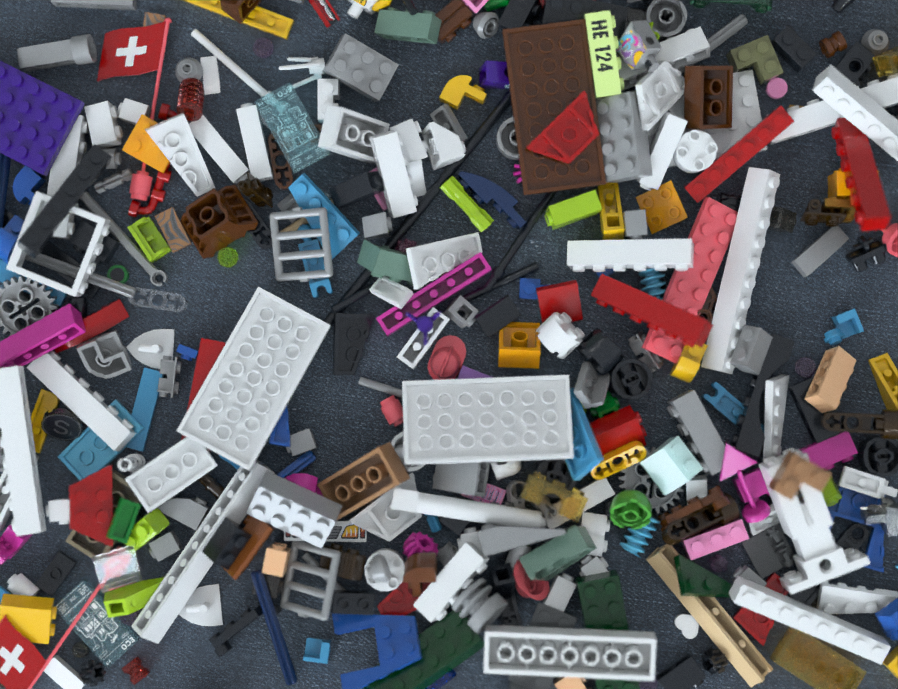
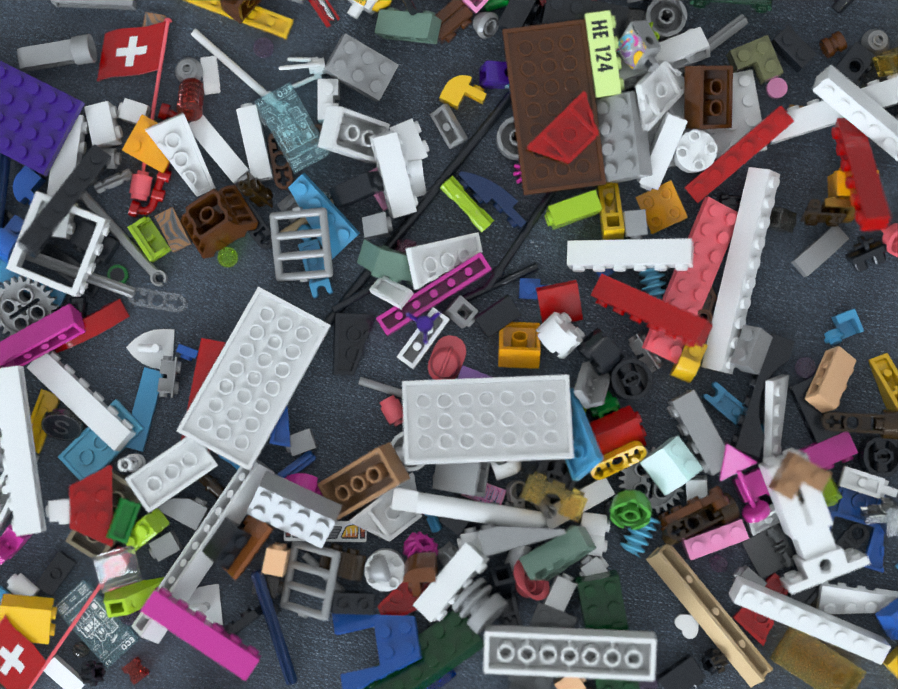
light grey brick [76,329,132,379] -> none
dark azure panel [303,637,331,664] -> none
white slope [421,122,466,170] -> none
dark green wing [674,555,732,598] -> none
none -> dark pink brick [140,587,261,681]

